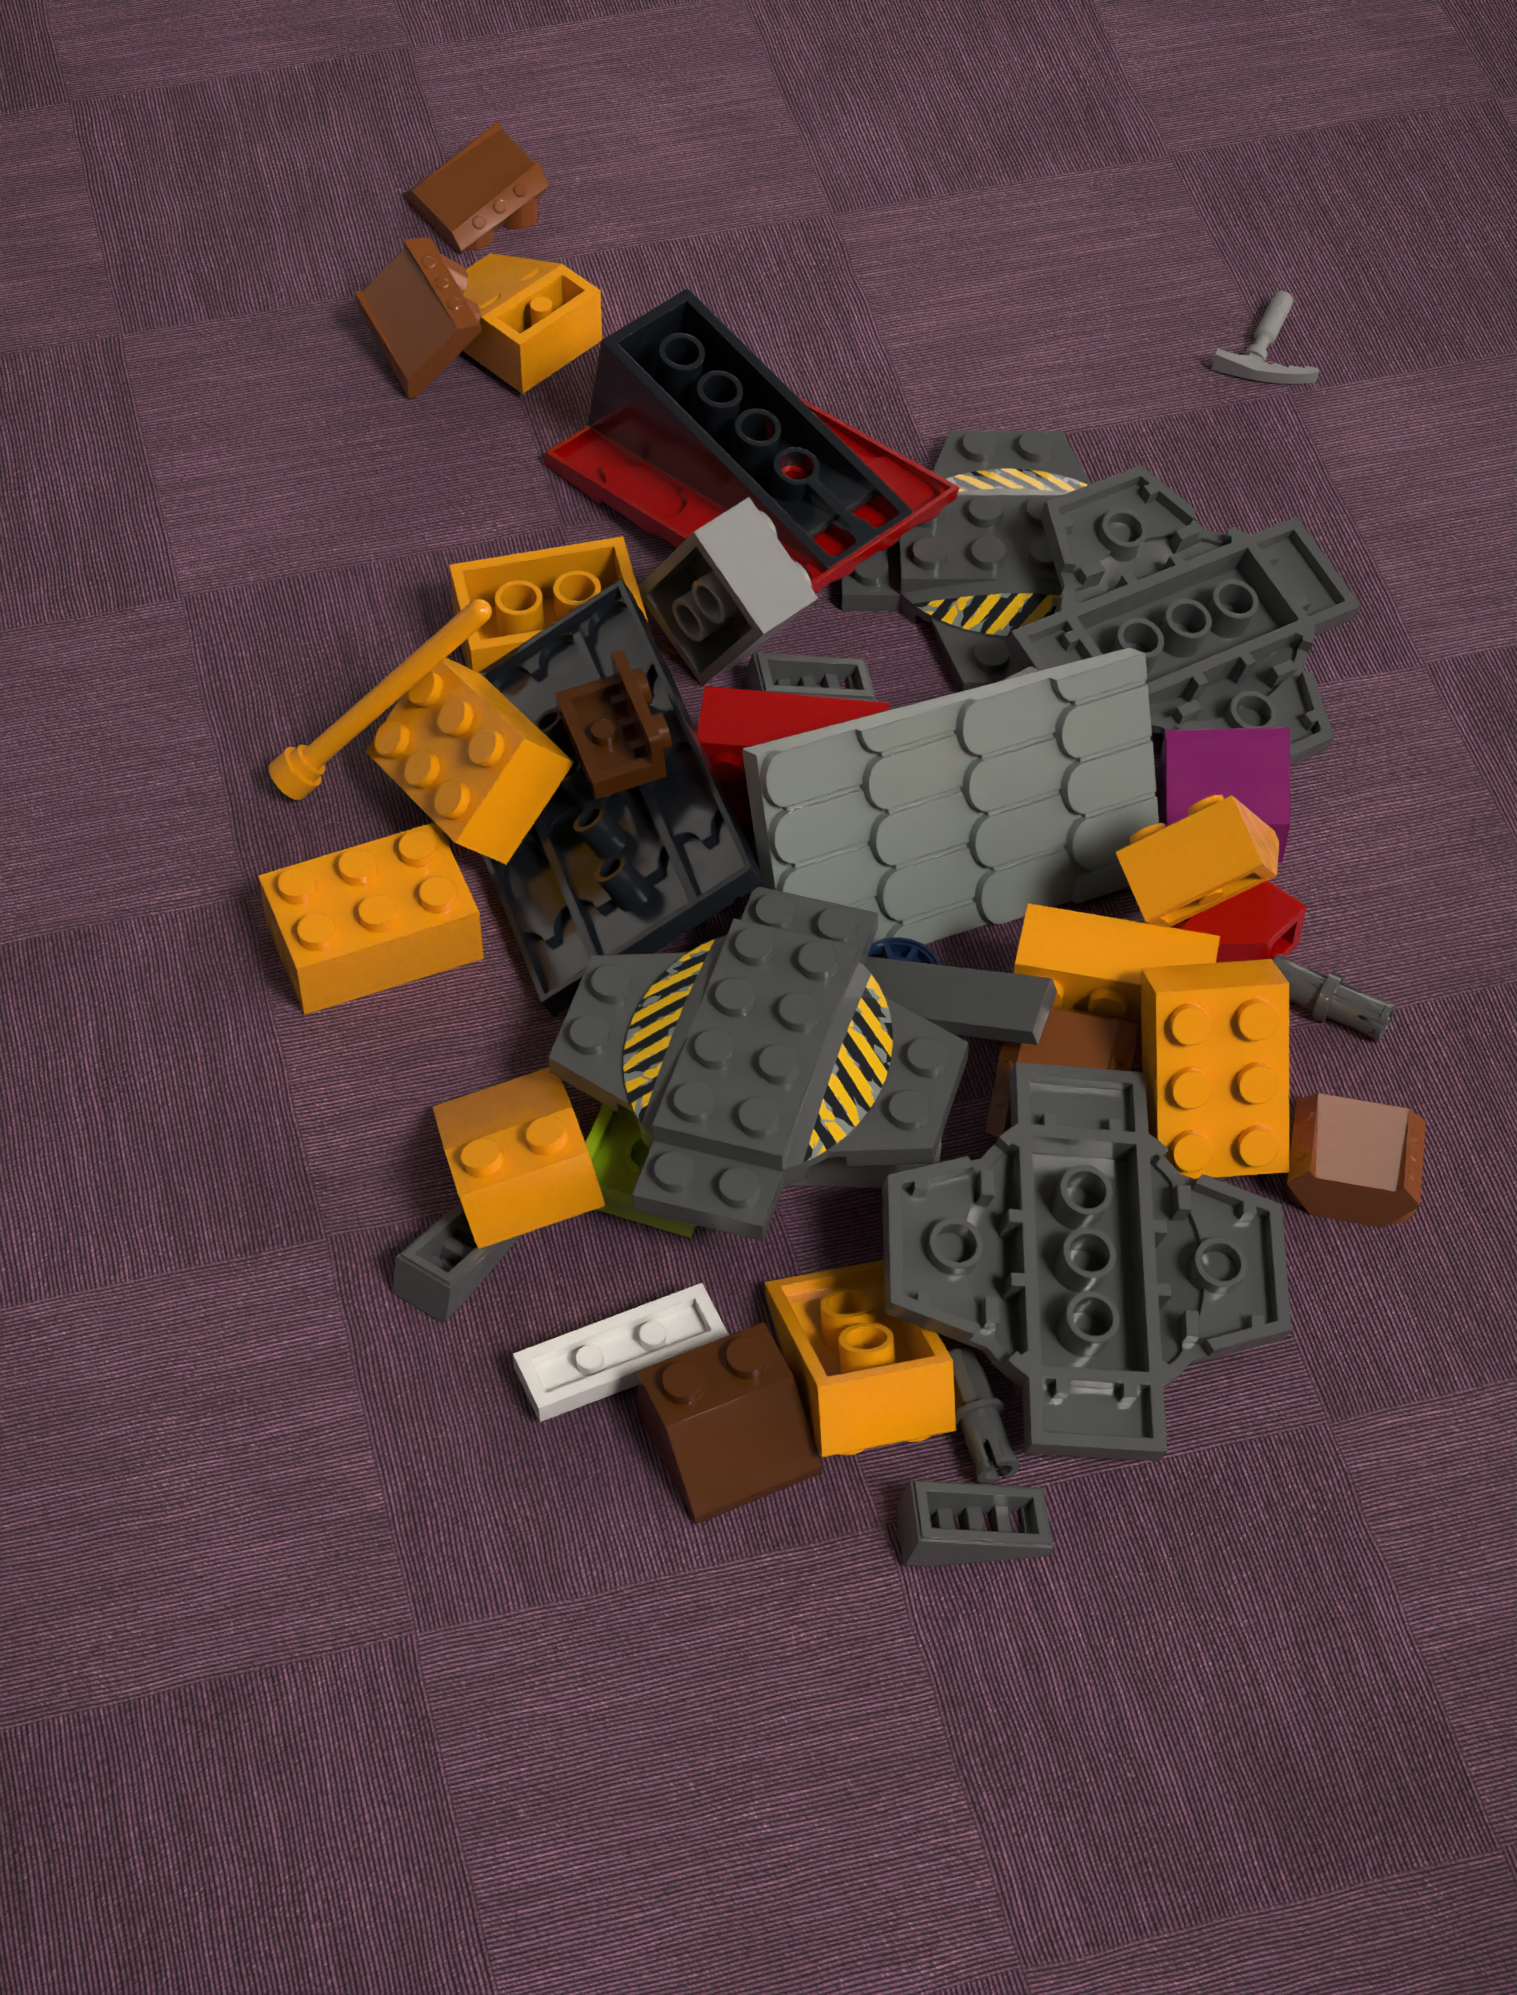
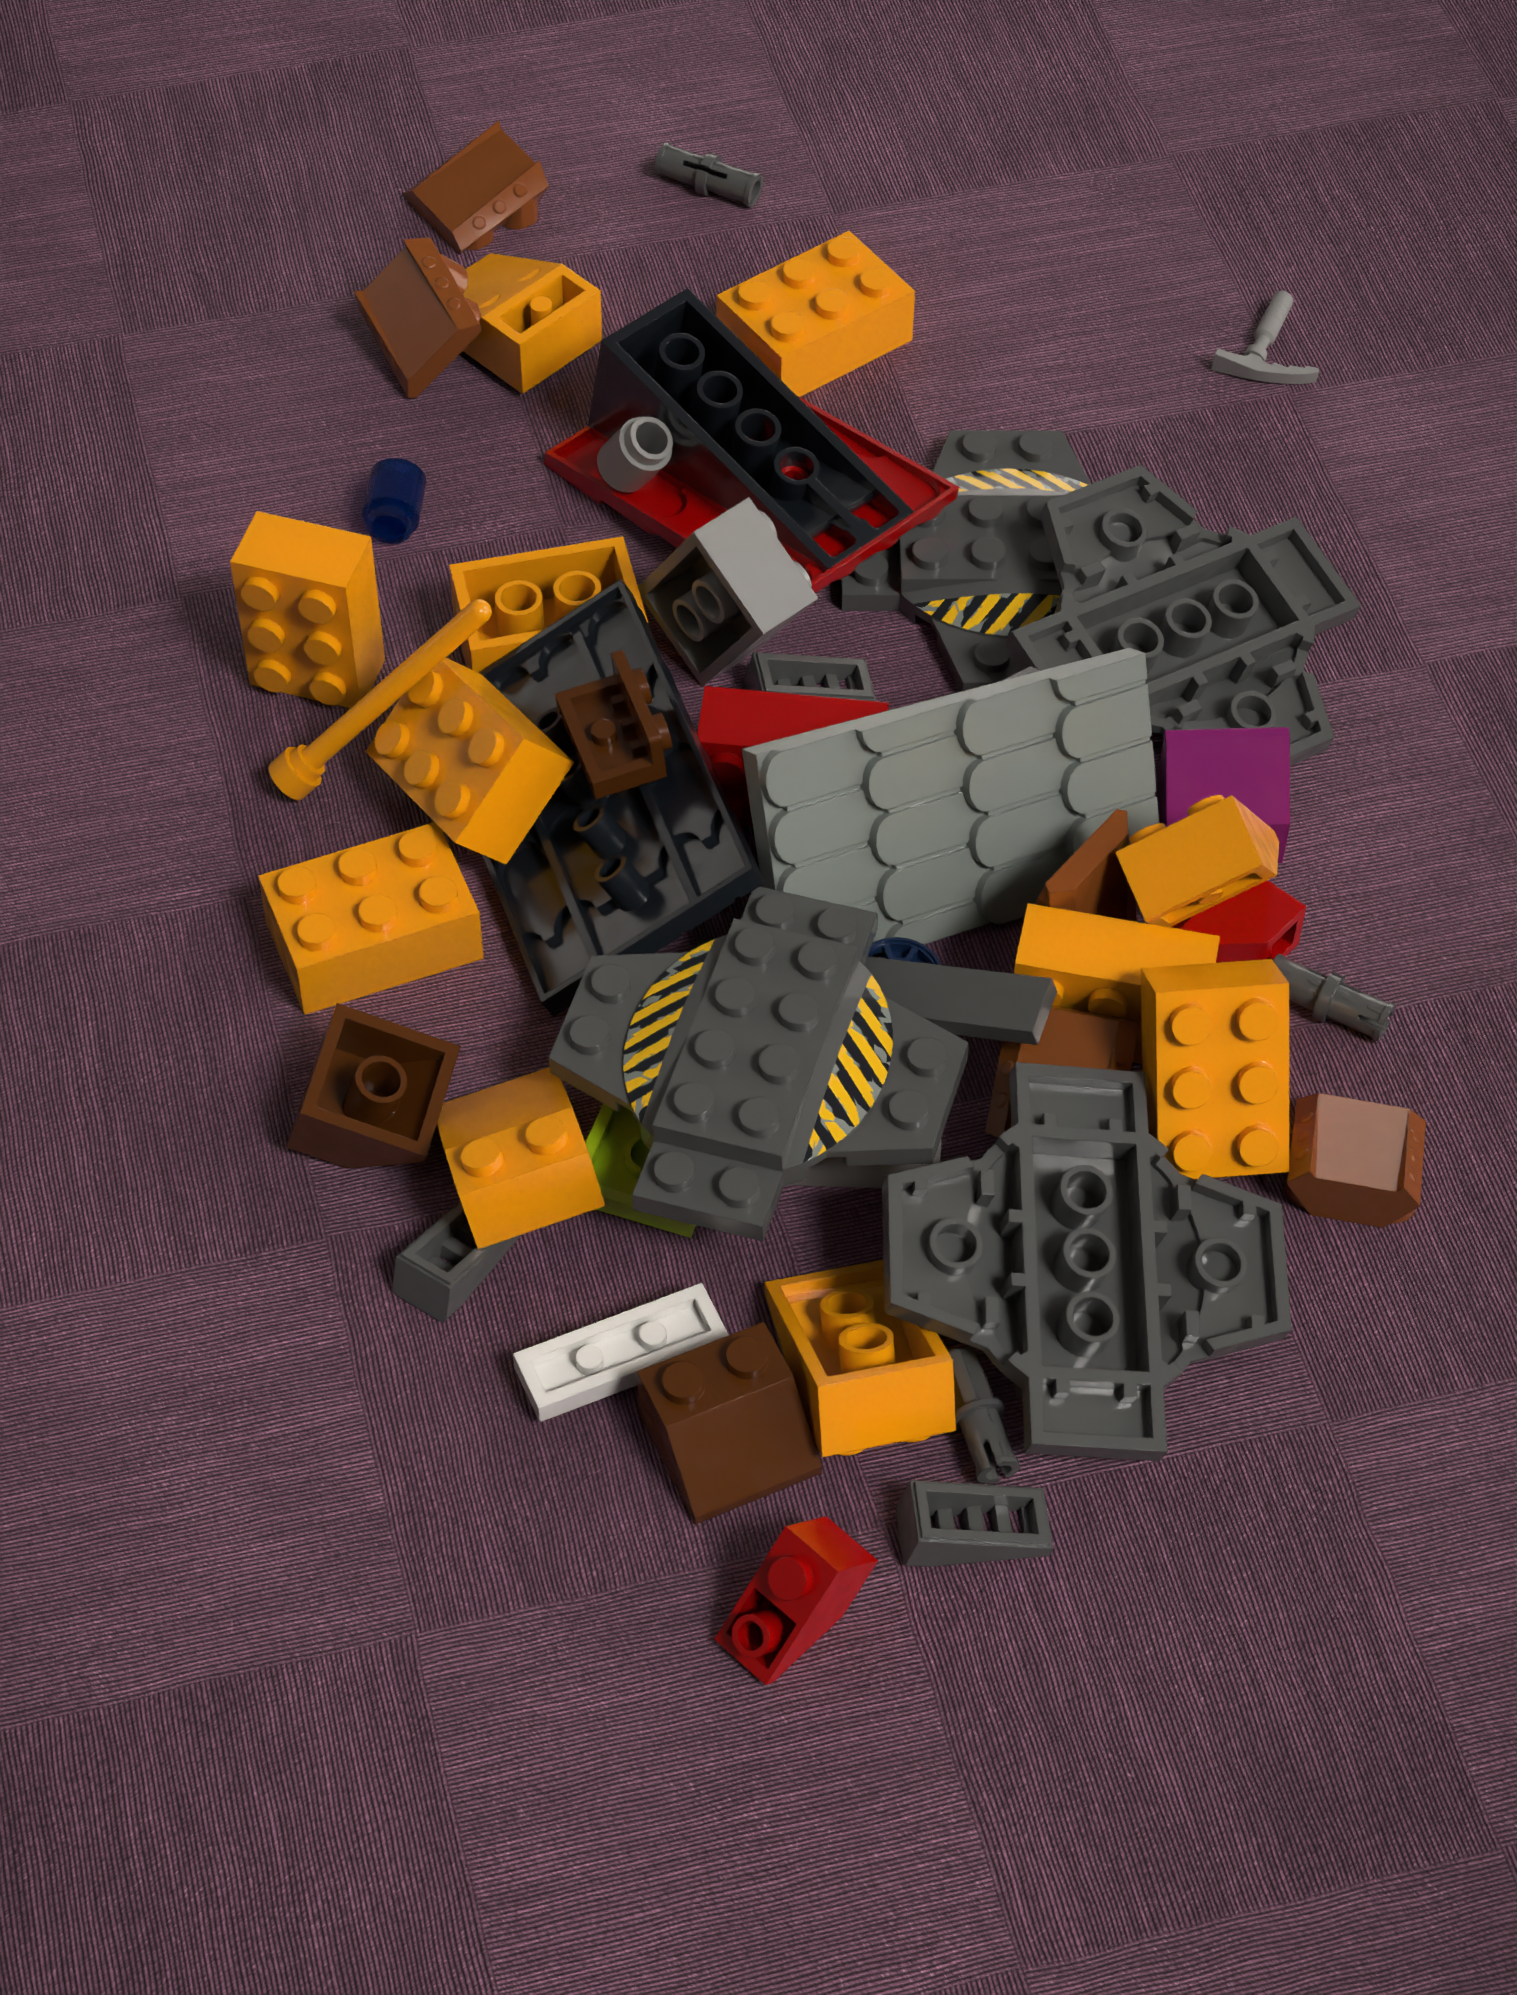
none -> light orange brick [230,511,385,708]
none -> reddish brown slope [286,1003,461,1169]
none -> clear blue brick [362,458,427,544]
none -> light grey brick [597,416,673,492]
none -> dark grey pin [654,142,763,207]
none -> red slope [714,1516,878,1685]
none -> light orange brick [716,231,915,397]
none -> dark orange slope [1035,809,1137,922]

